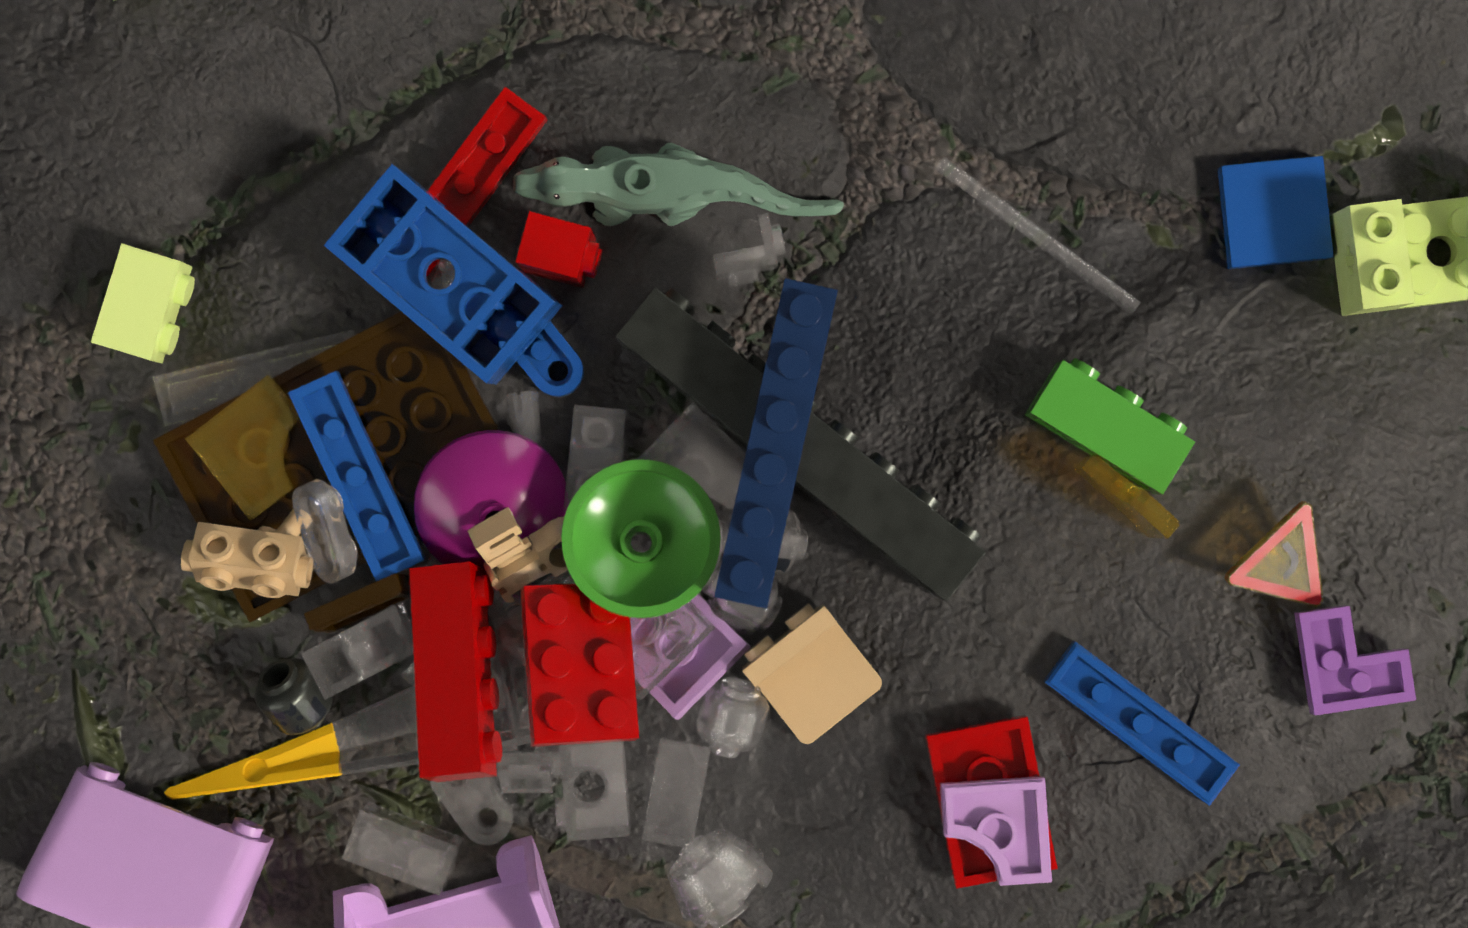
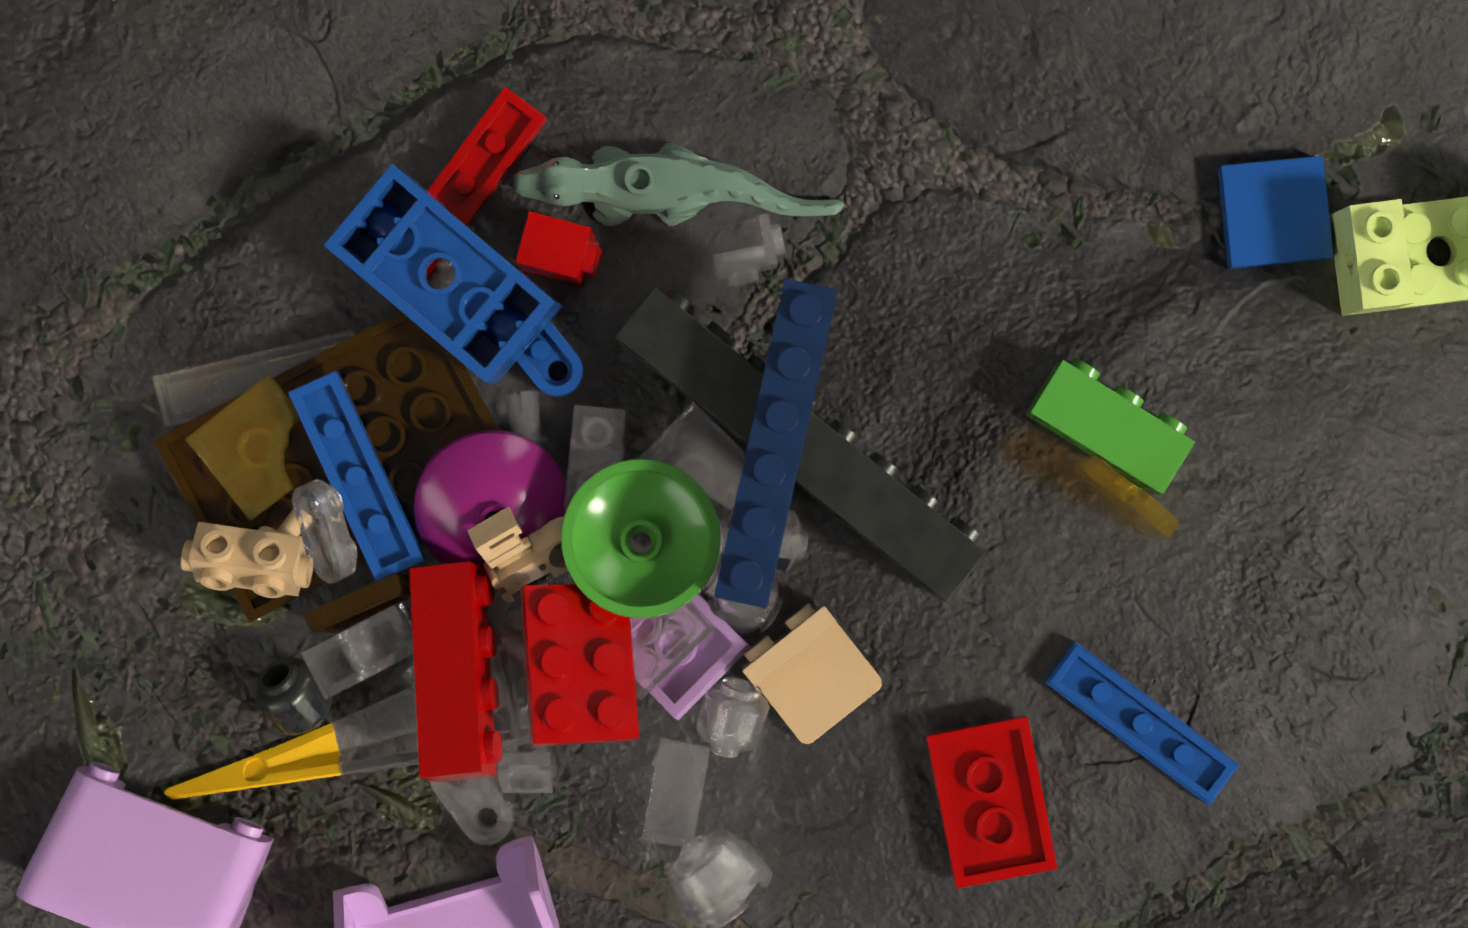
yellowish green brick [91,243,195,364] -> none
clear brick [342,802,465,895] -> none
clear brick [551,741,632,841] -> none
clear axle [935,157,1141,314] -> none
lavender tile [940,776,1052,886] -> none
piece [1224,501,1323,607] -> none
medium lavender plate [1294,605,1416,715] -> none

